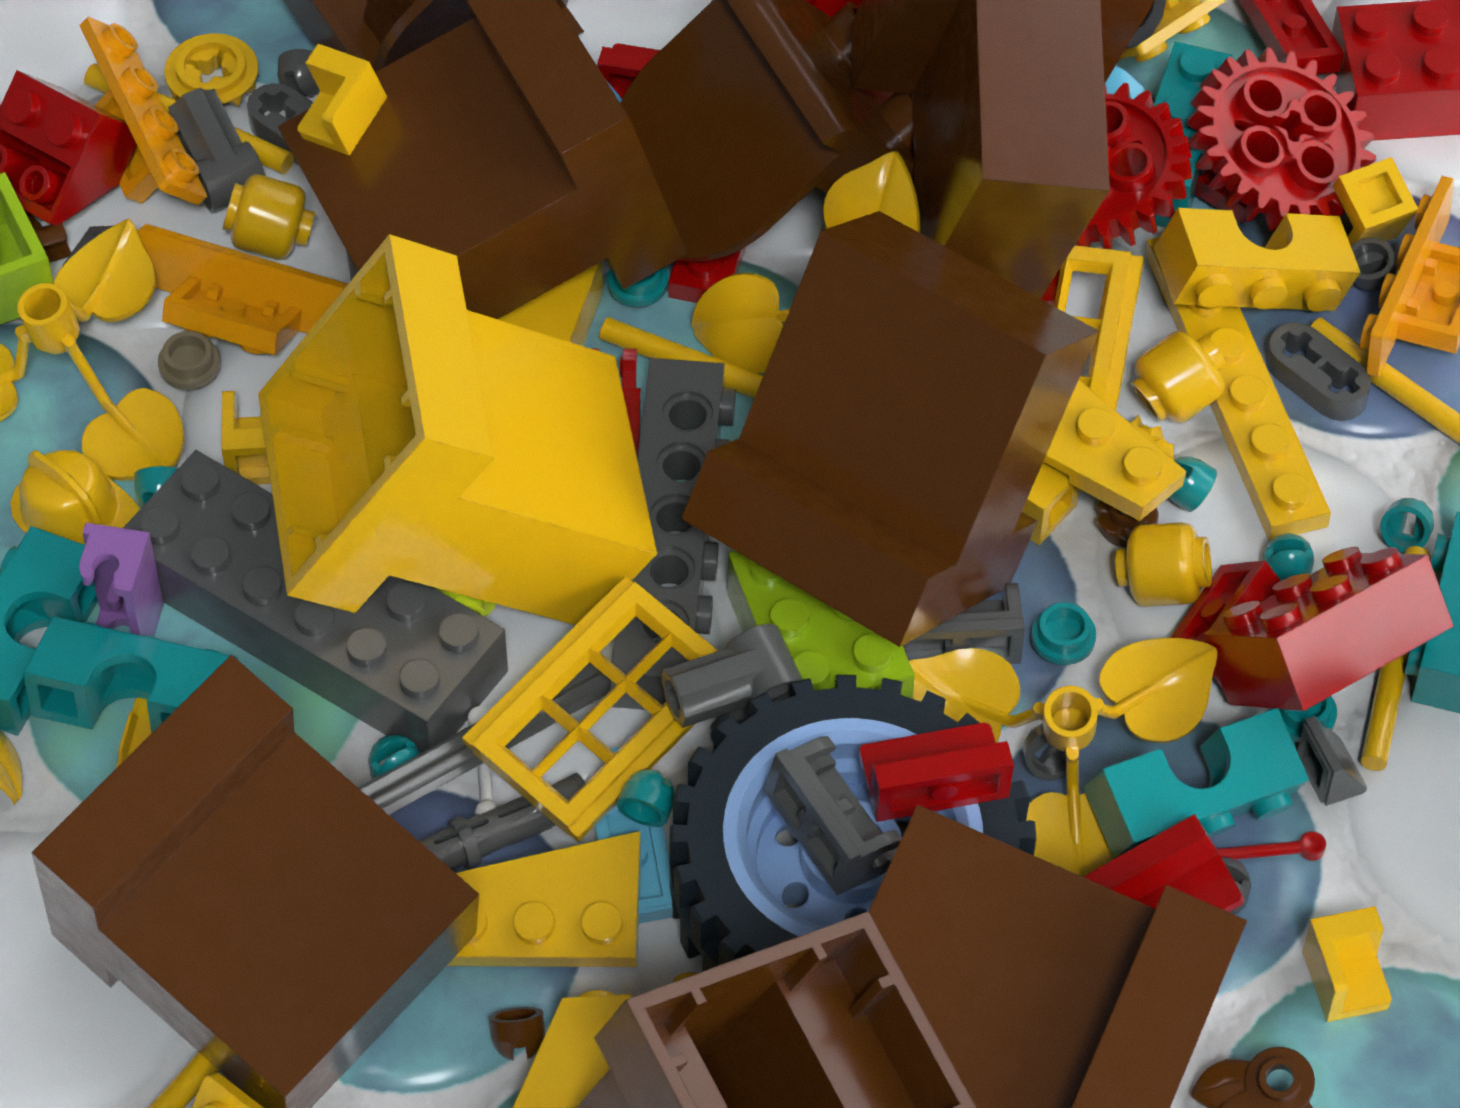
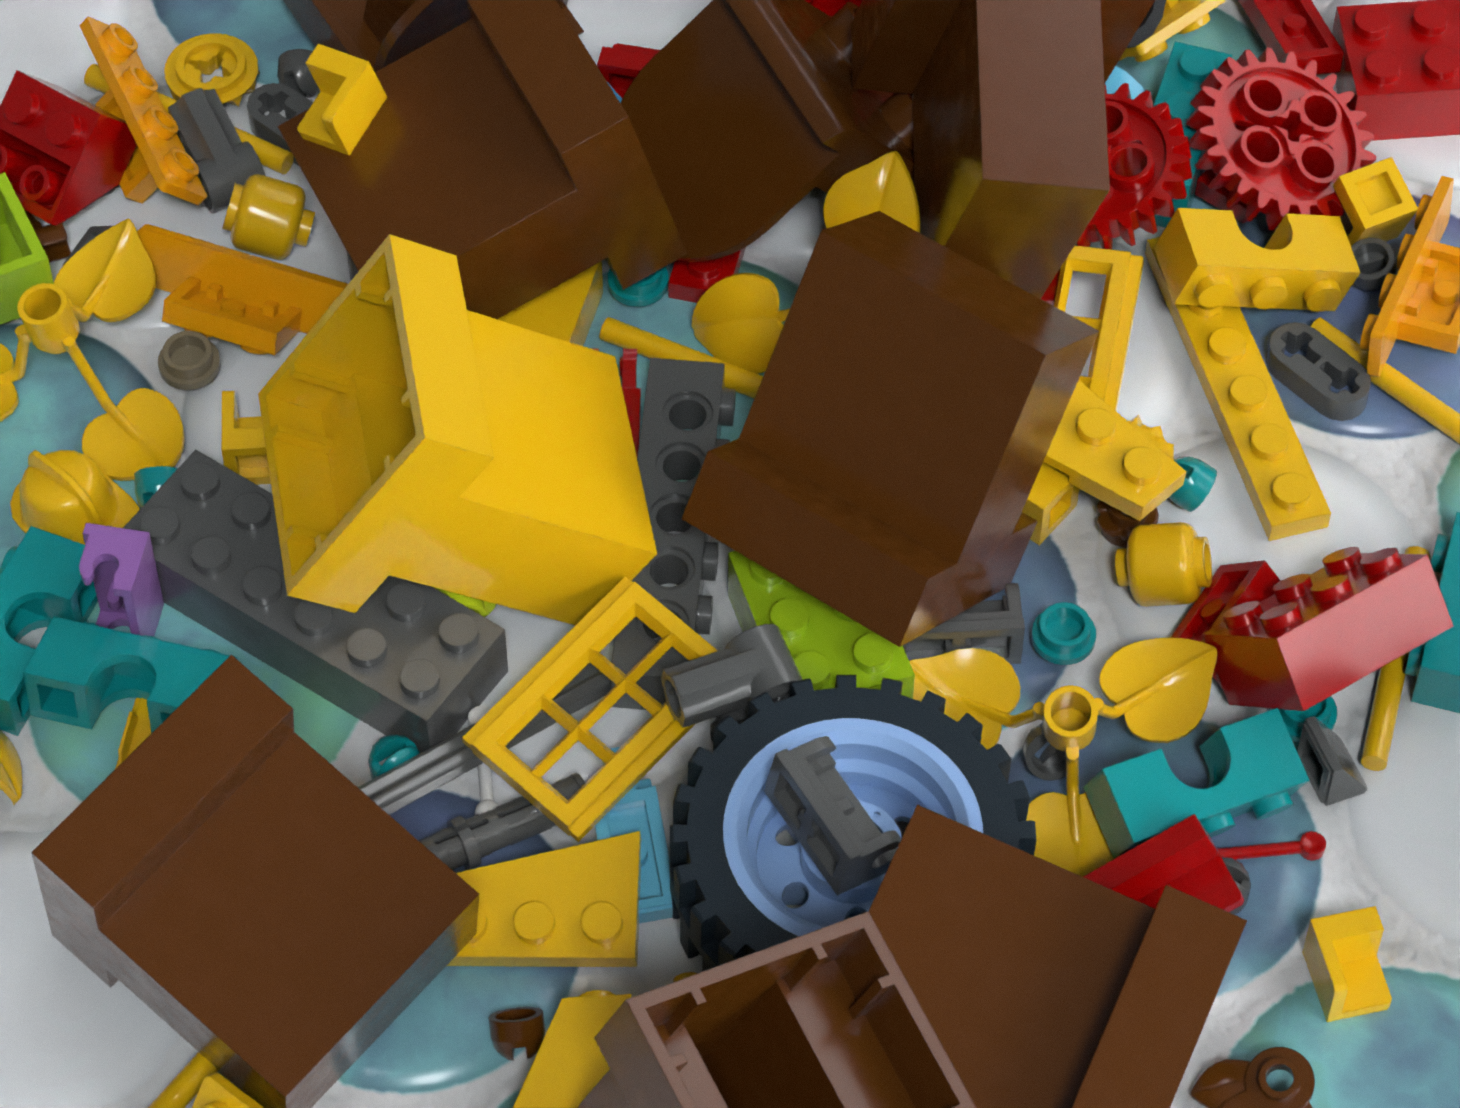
teal hinge [617,769,674,827] -> none
red panel [859,722,1014,822] -> none
yellow head [1131,331,1227,423] -> none
teal hinge [1262,533,1314,581] -> none
teal hinge [1380,498,1434,553] -> none

